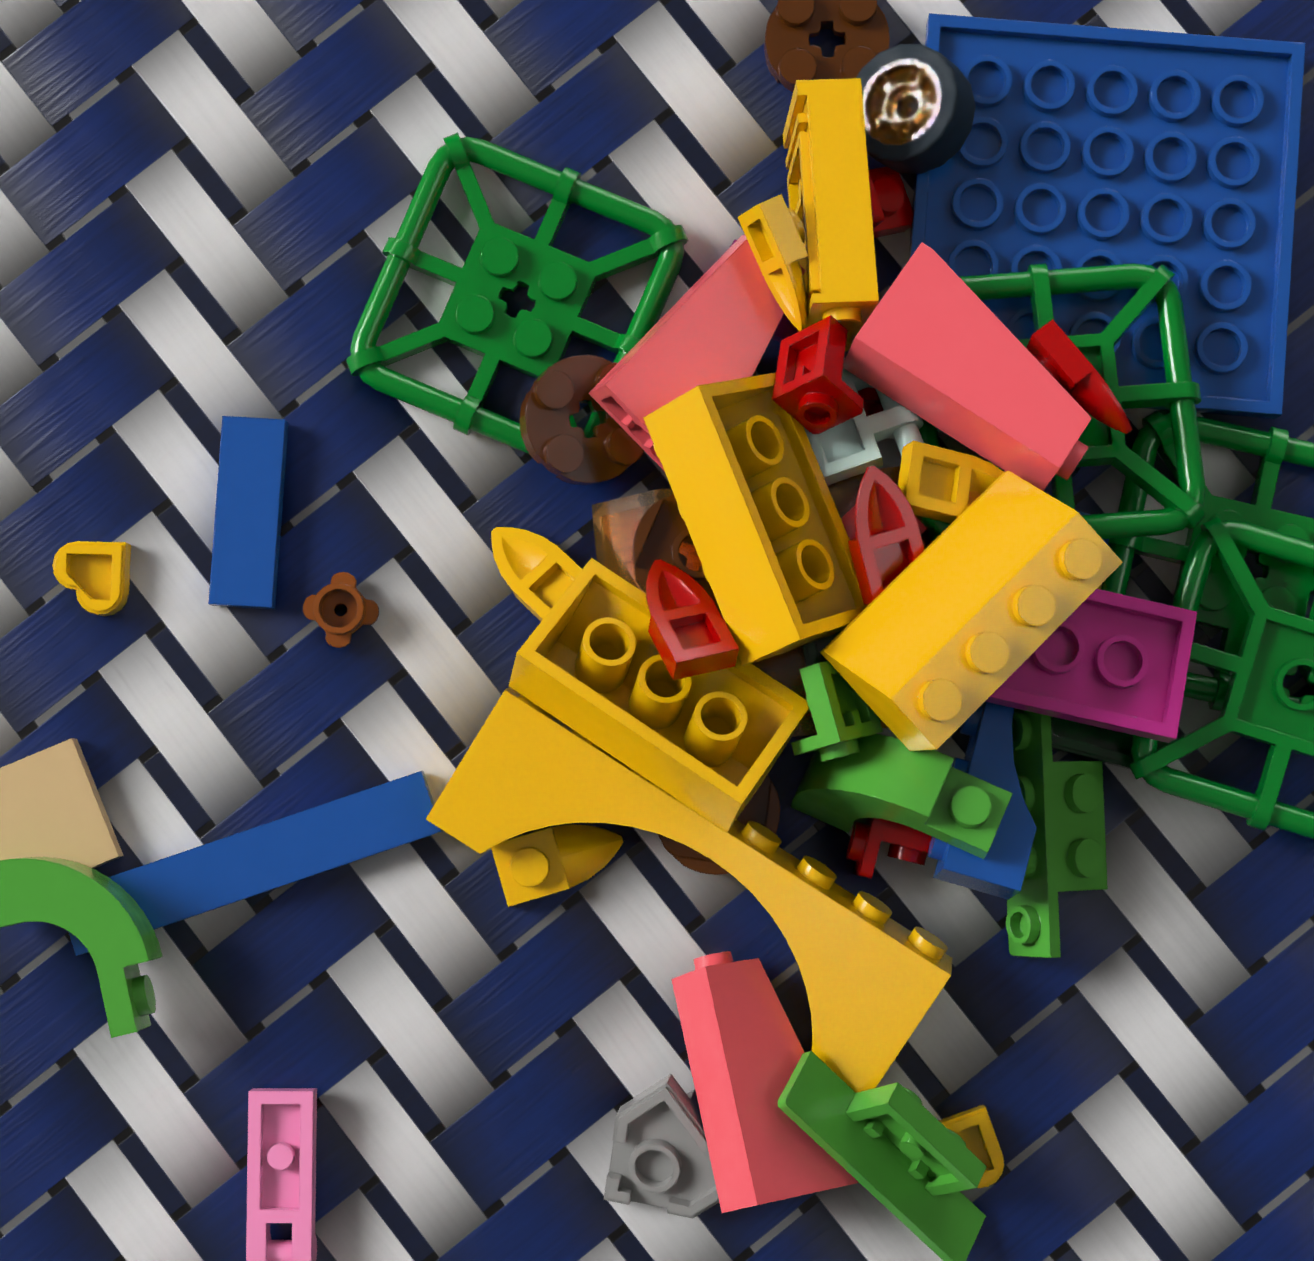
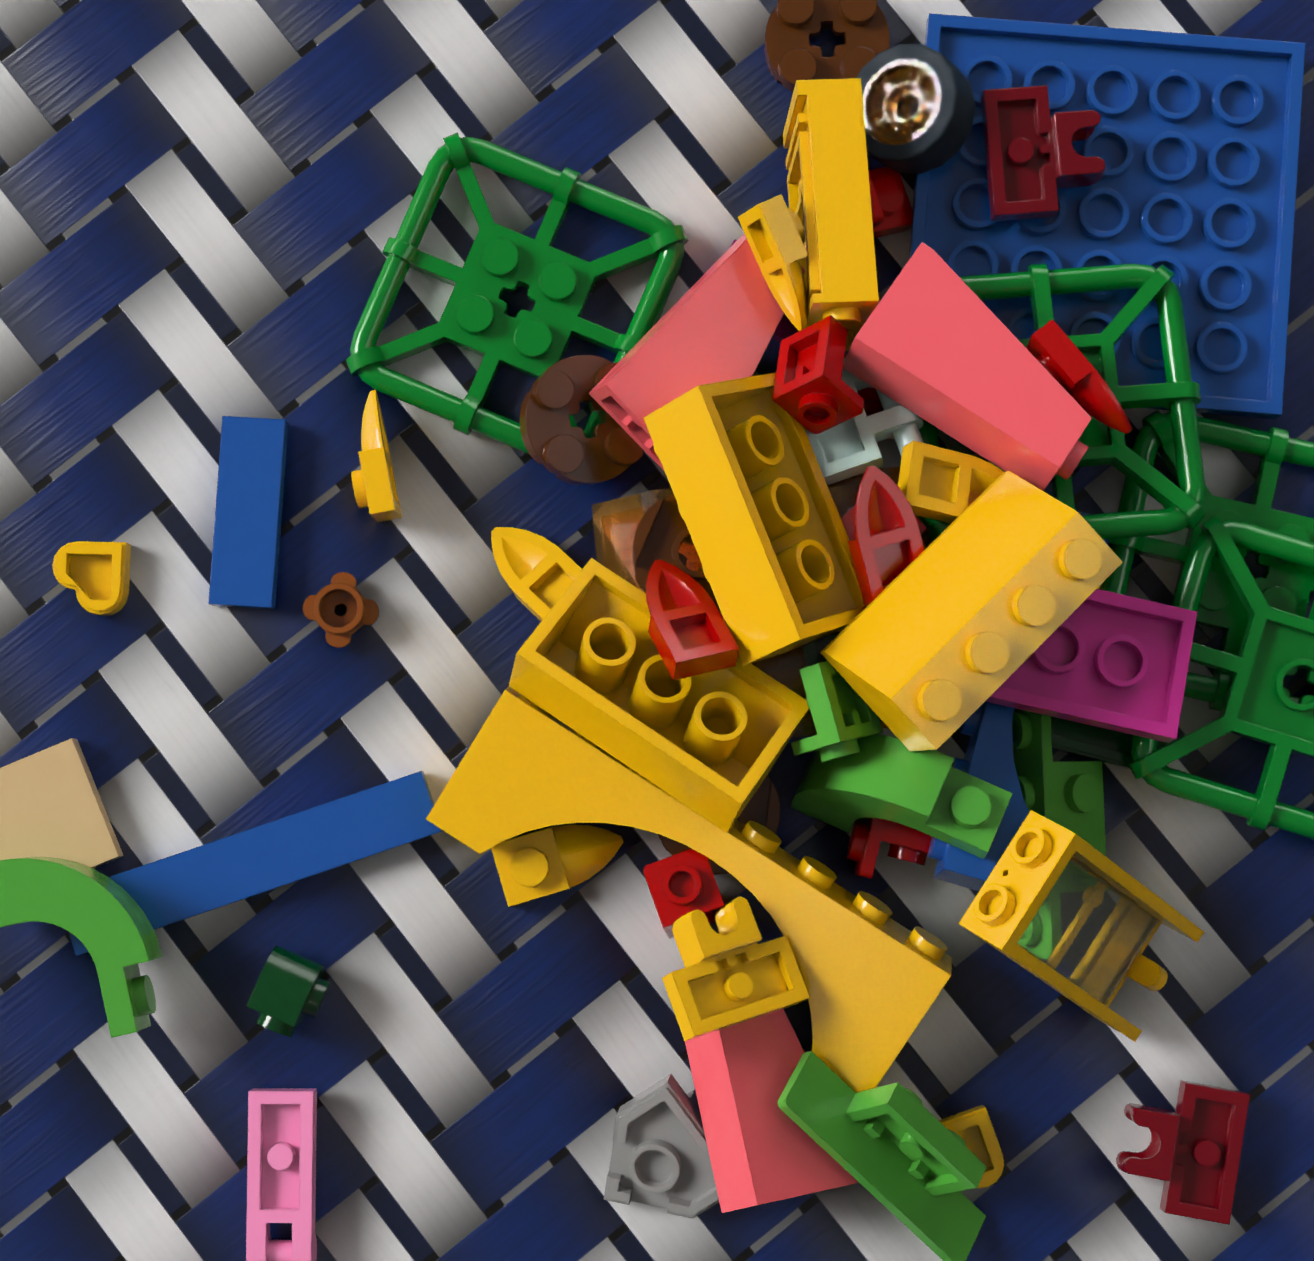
none -> dark green plate [246,945,331,1038]
none -> yellow plate [351,390,402,522]
none -> red bracket [643,849,725,939]
none -> yellow plate [662,896,810,1041]
none -> door [958,810,1204,1042]
none -> dark red plate [980,85,1105,222]
none -> dark red plate [1116,1080,1250,1225]

